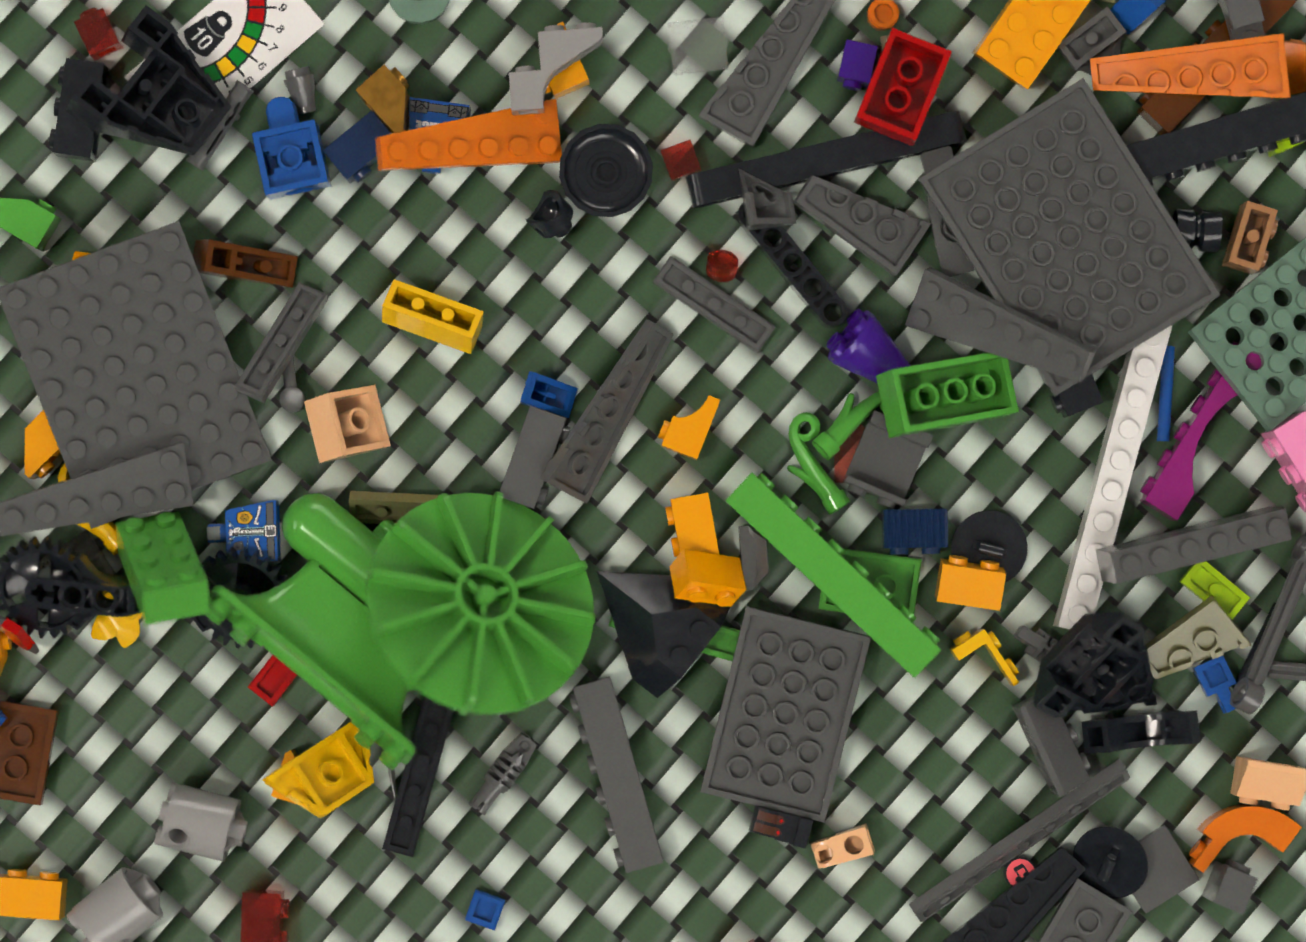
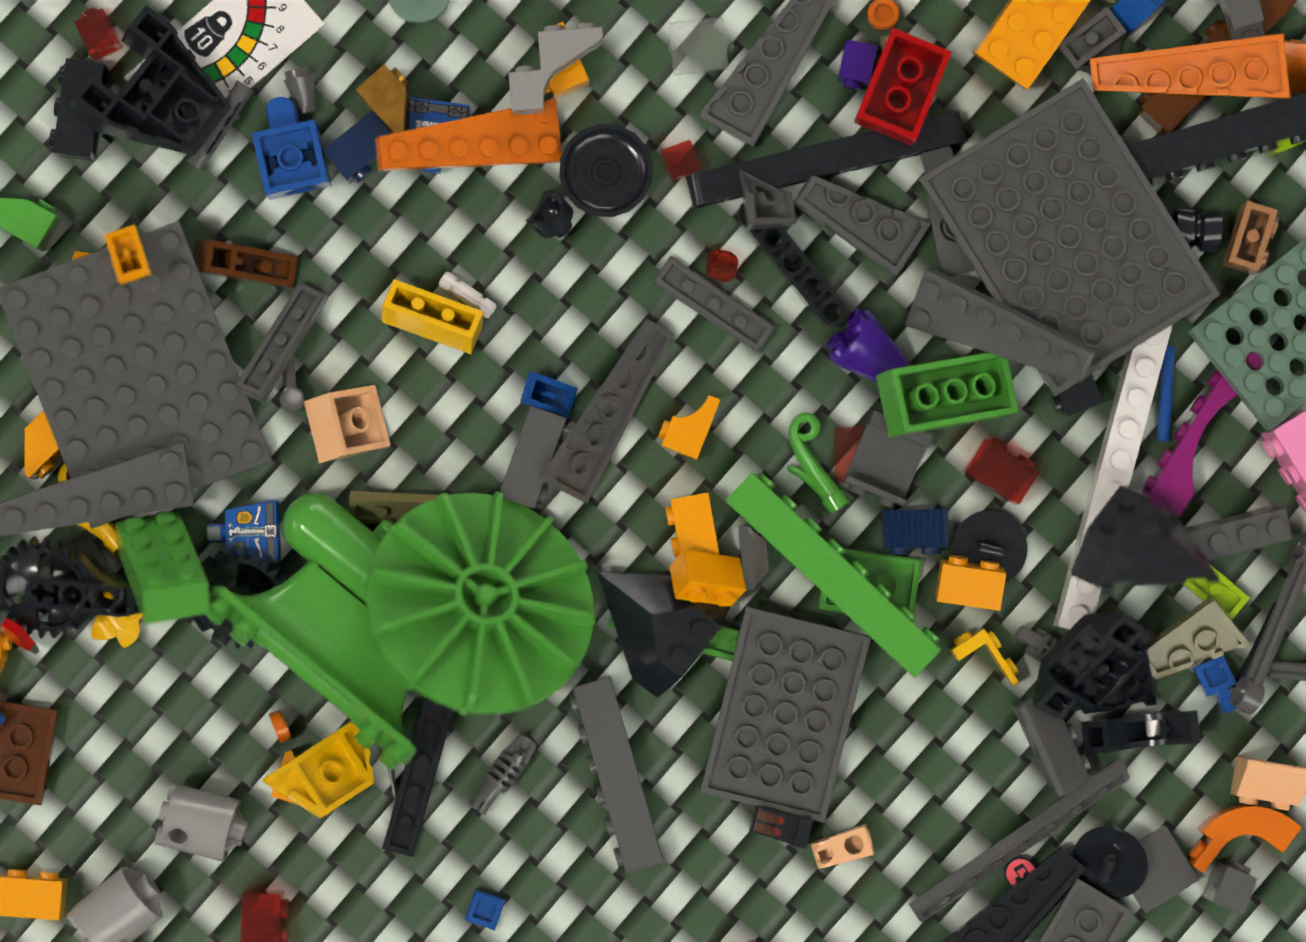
red tile [248,655,298,707] -> none
bright green plant [812,392,884,460] -> none
none -> light orange slope [104,225,152,285]
none -> orange tile [269,710,292,744]
none -> white axle [439,272,497,318]
none -> clear red brick [962,437,1039,506]
none -> black wedge [1071,485,1219,588]

